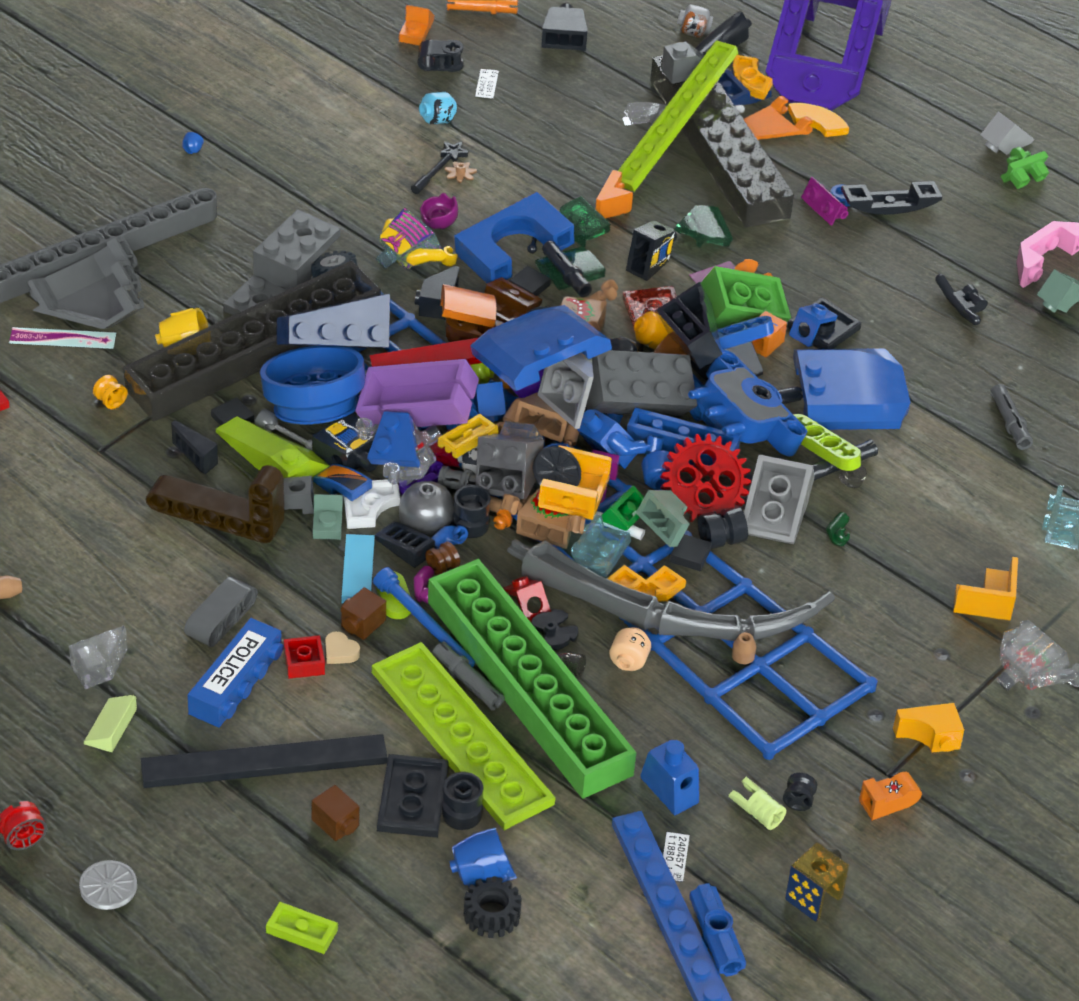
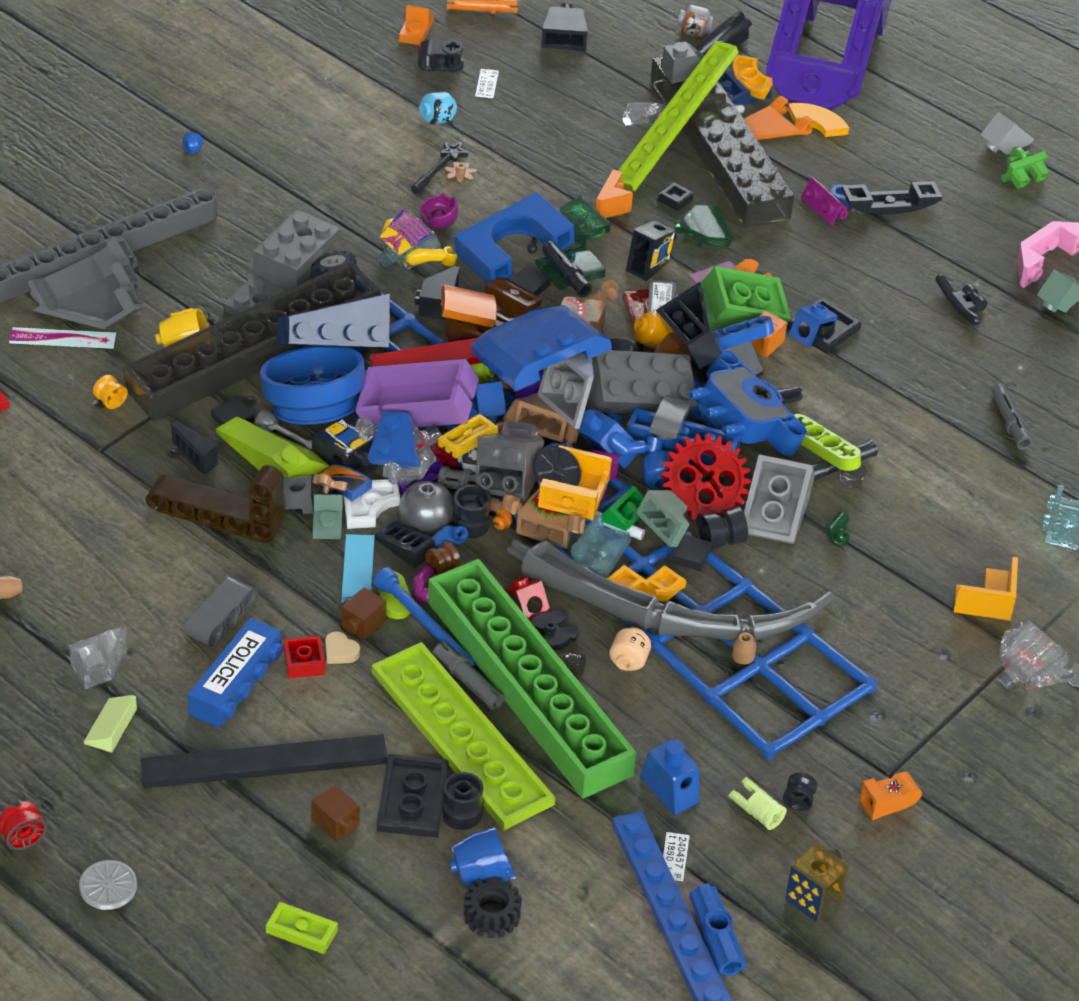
wedge [793,348,910,430] -> none
light orange arch [893,703,964,753] -> none
none -> medium nougat piece [312,474,348,495]
none -> tile [647,280,676,313]
none -> dark grey slope [650,396,691,440]
none -> black tile [658,182,693,211]

